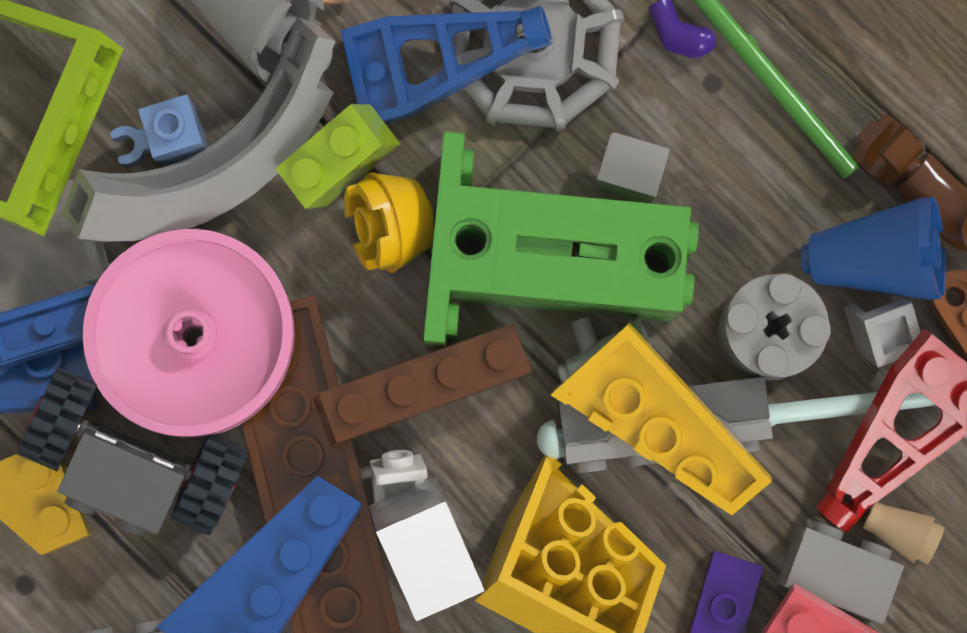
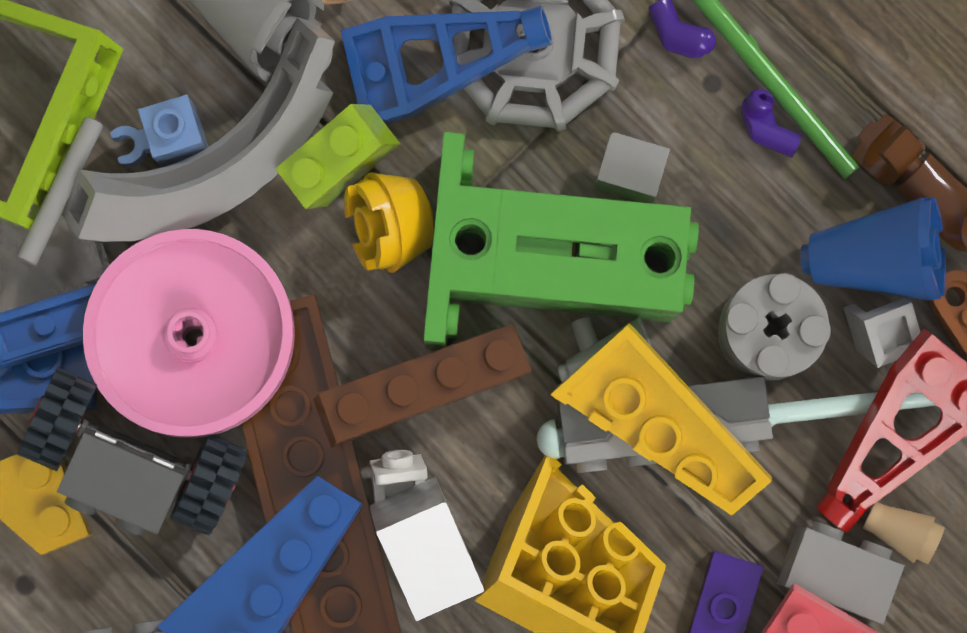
none -> light grey bar [17,117,103,266]
none -> dark purple arm [741,89,802,158]

